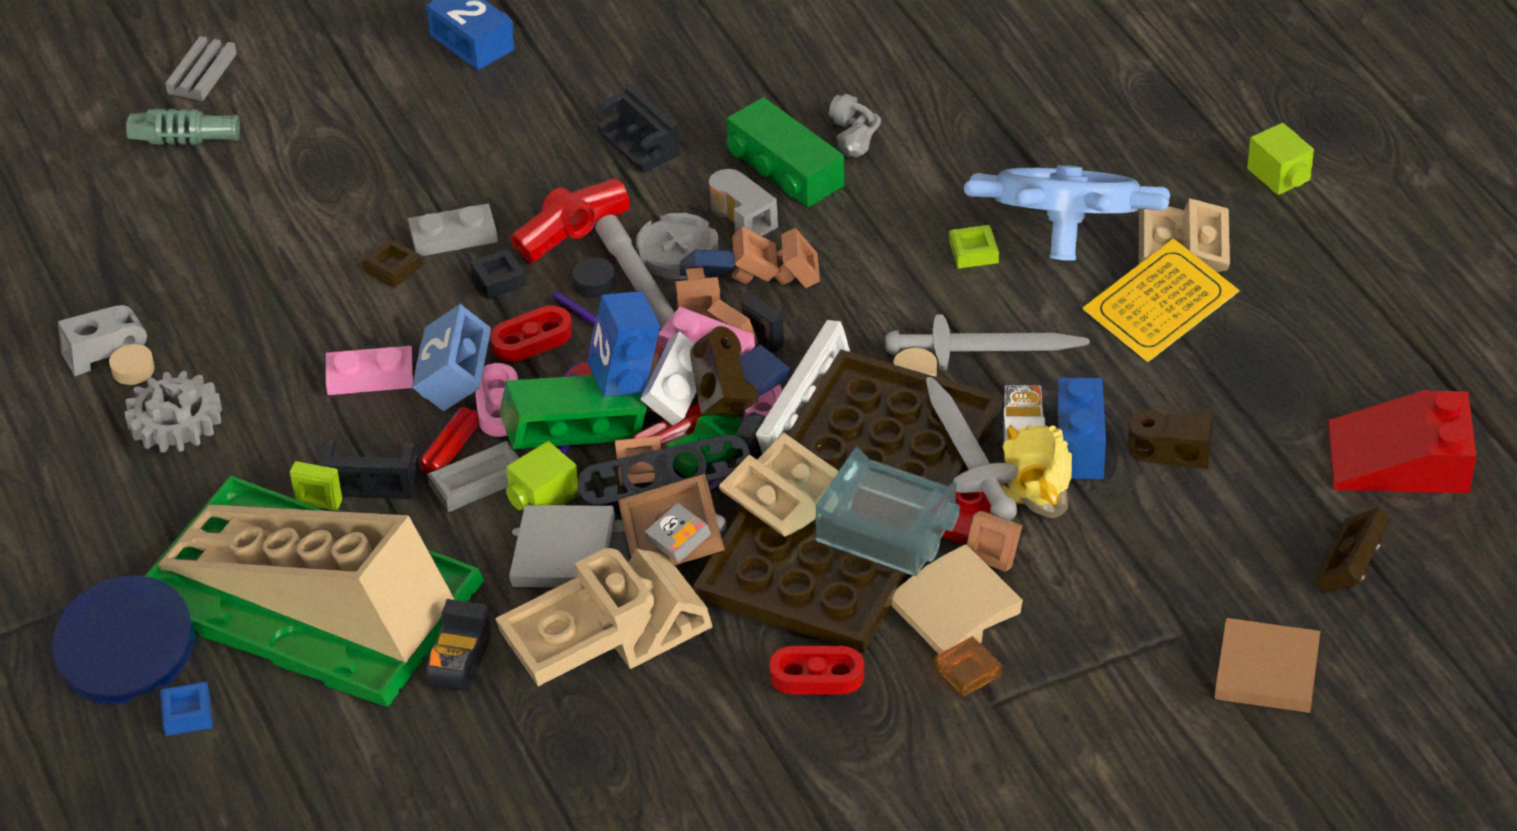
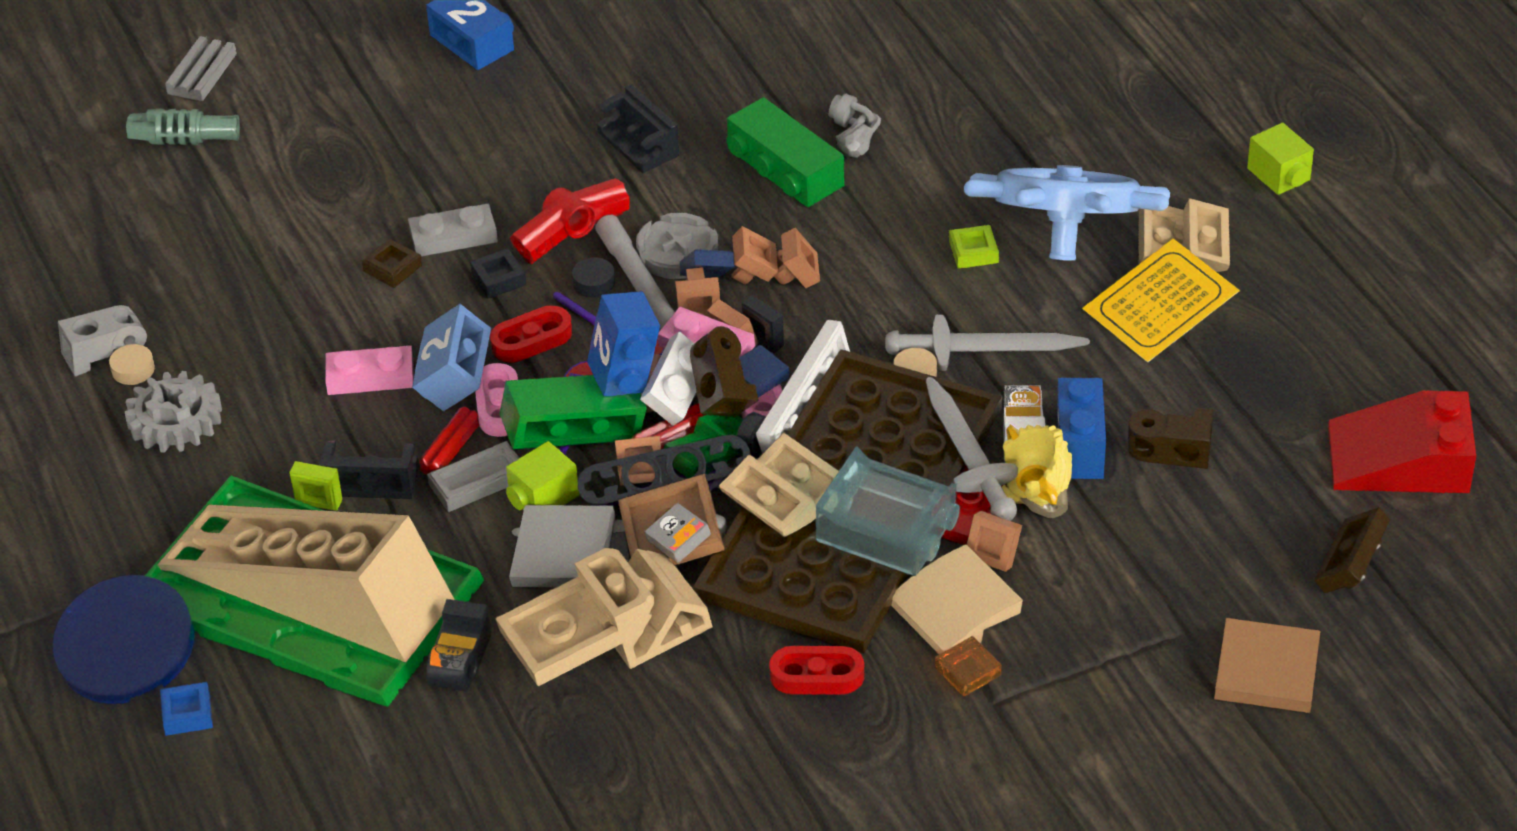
light grey leg [709,169,778,236] -> none

